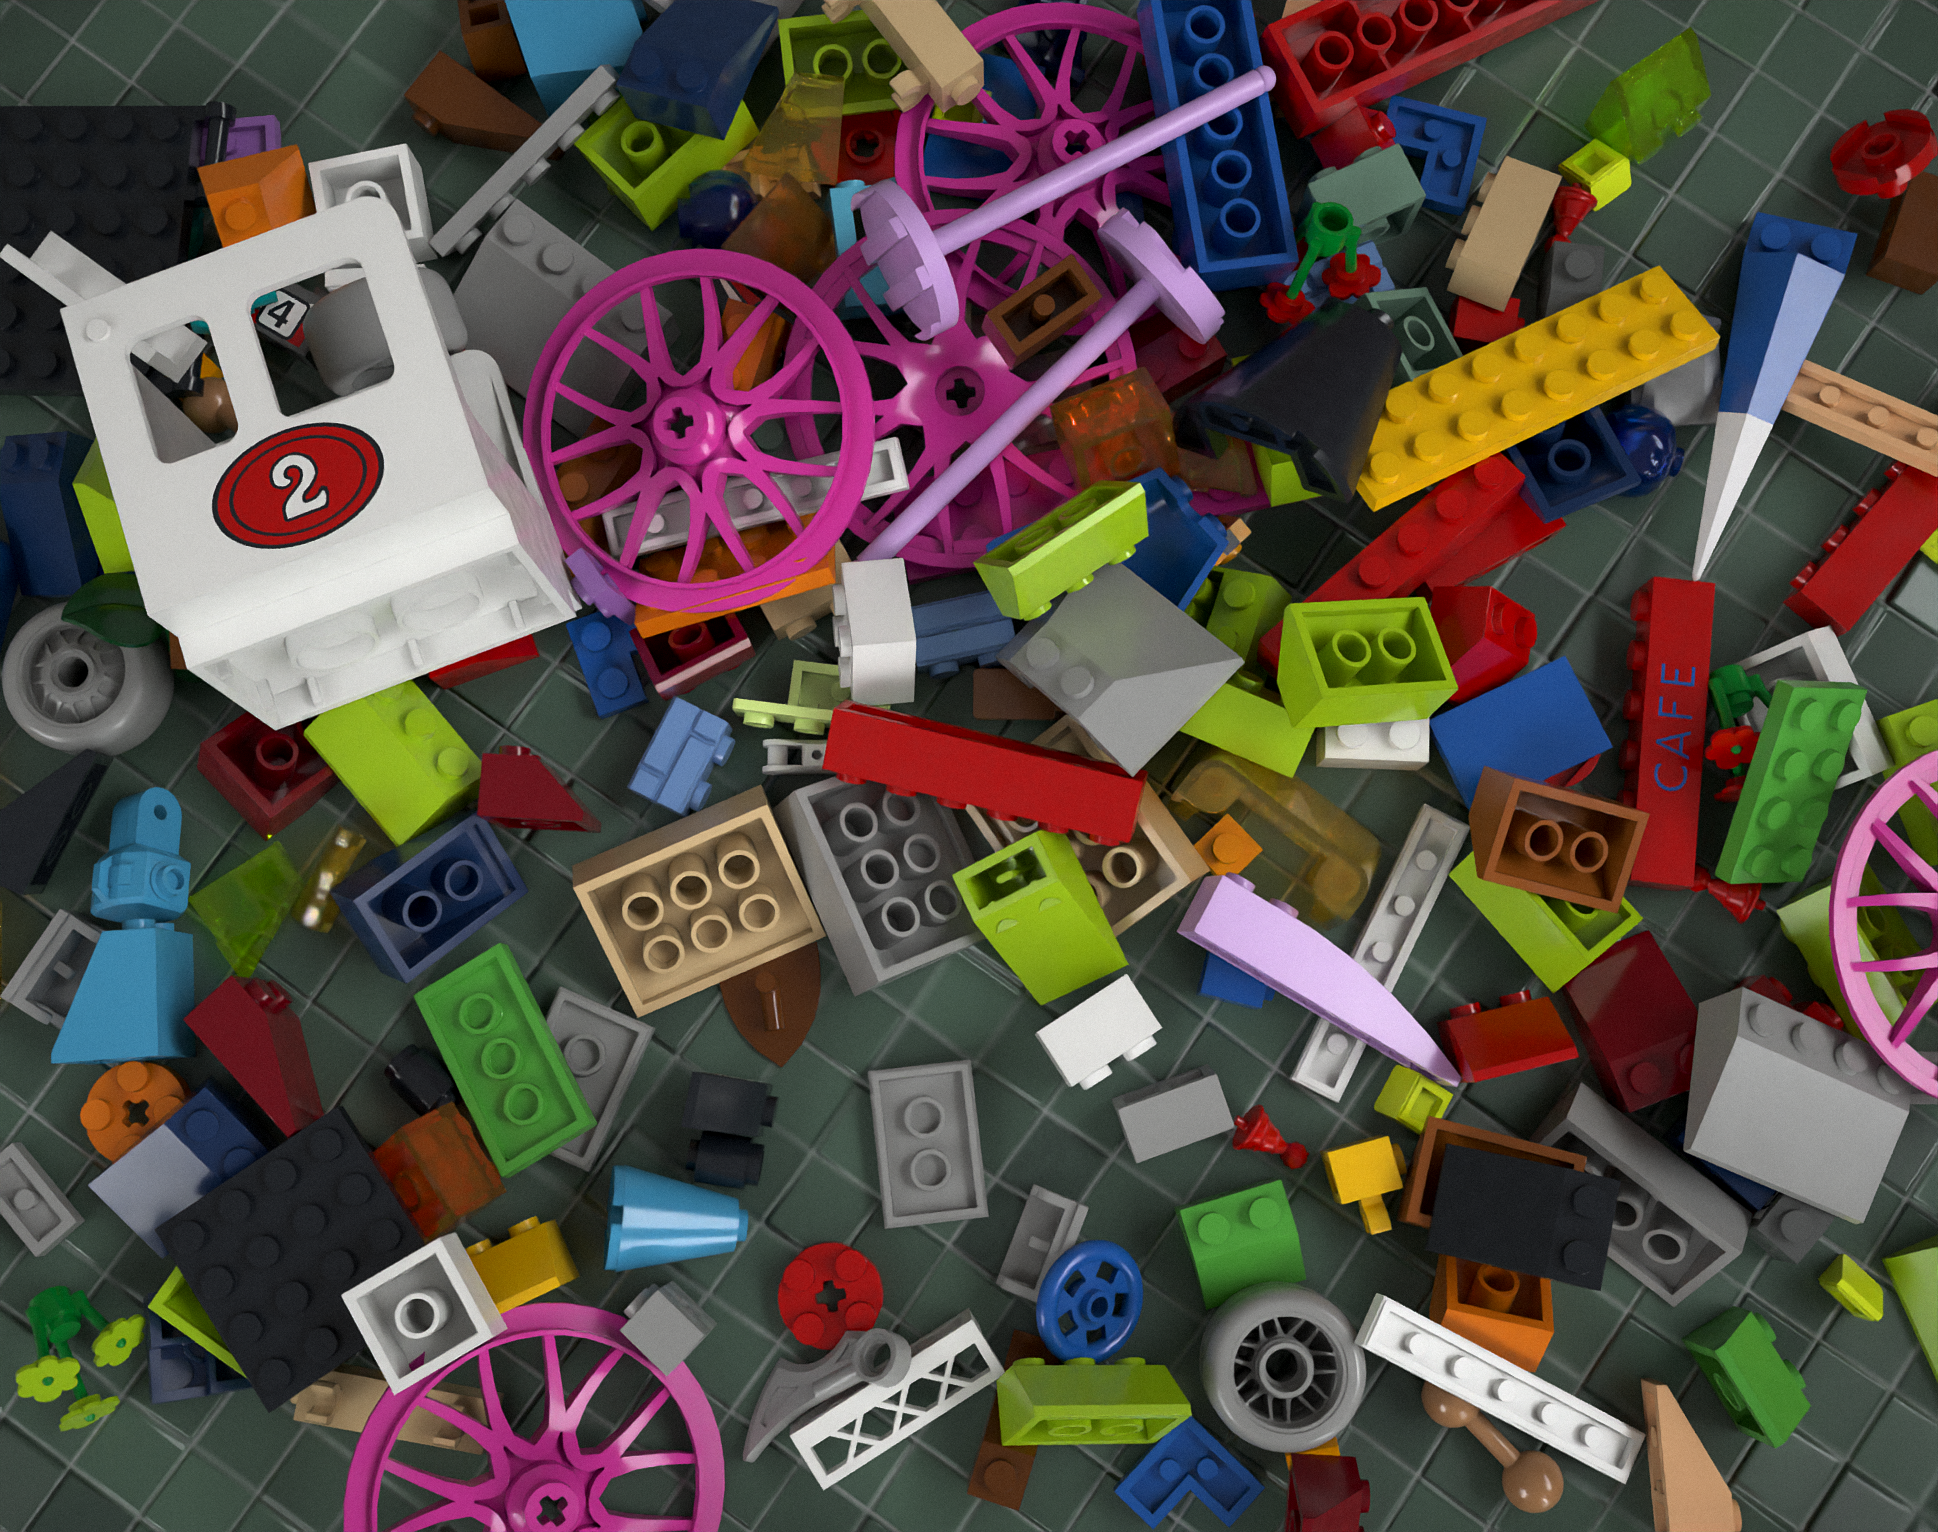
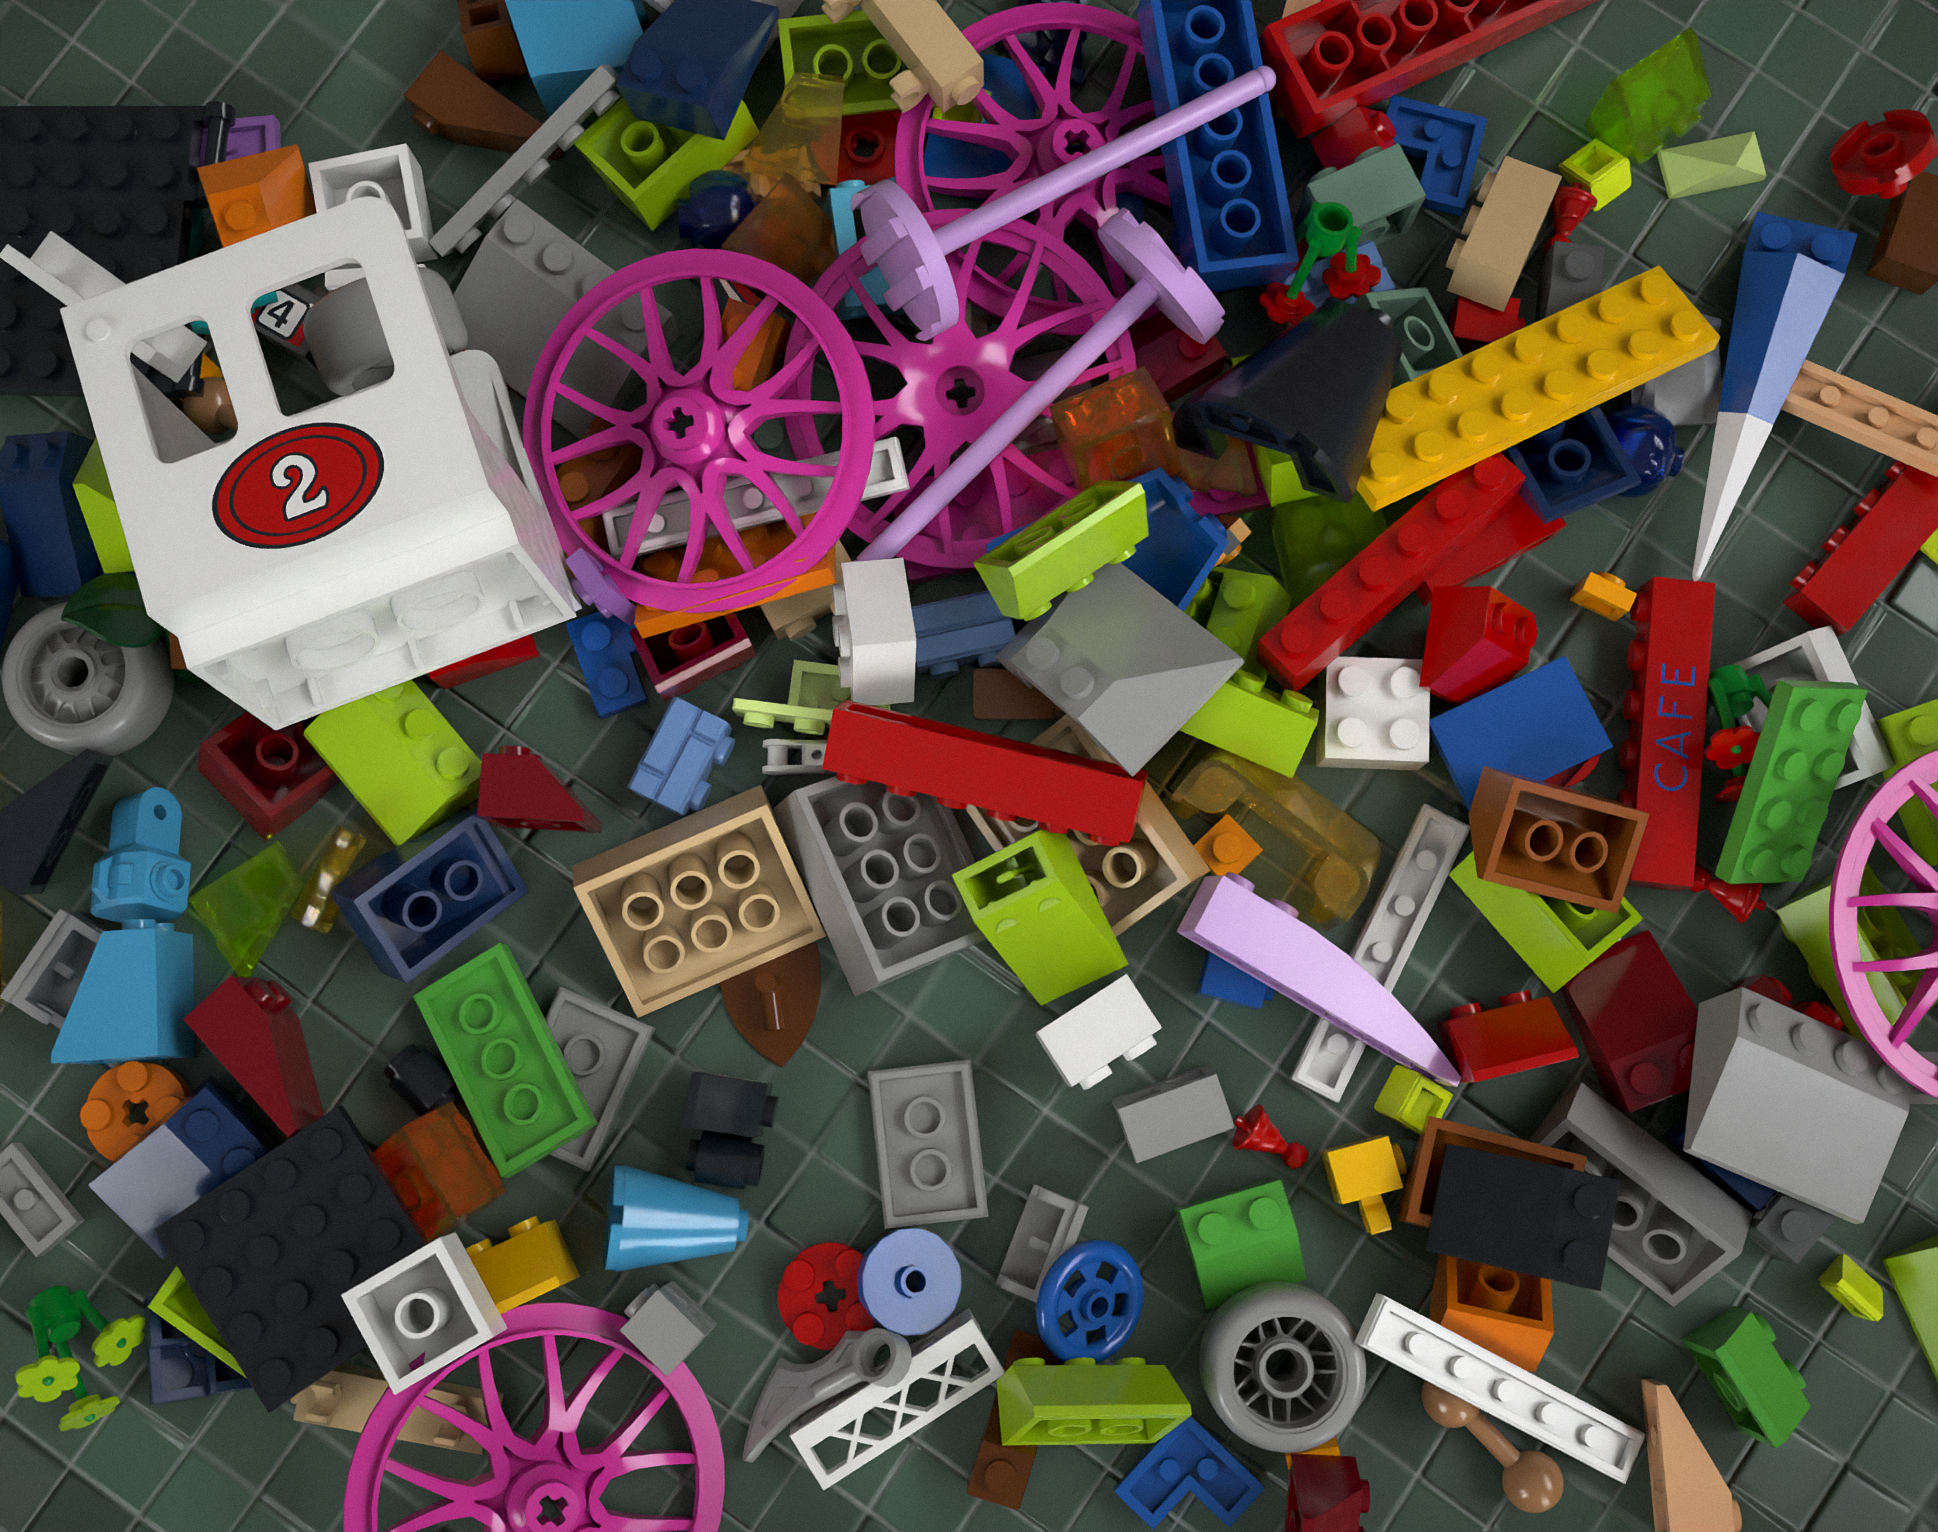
reddish brown brick [981,254,1103,370] -> none
lime slope [1277,597,1459,729] -> none
none -> plate [857,1228,962,1336]
none -> clear neon green slope [1269,489,1387,611]
none -> light orange plate [1570,572,1637,622]
none -> yellowish green slope [1657,131,1767,200]

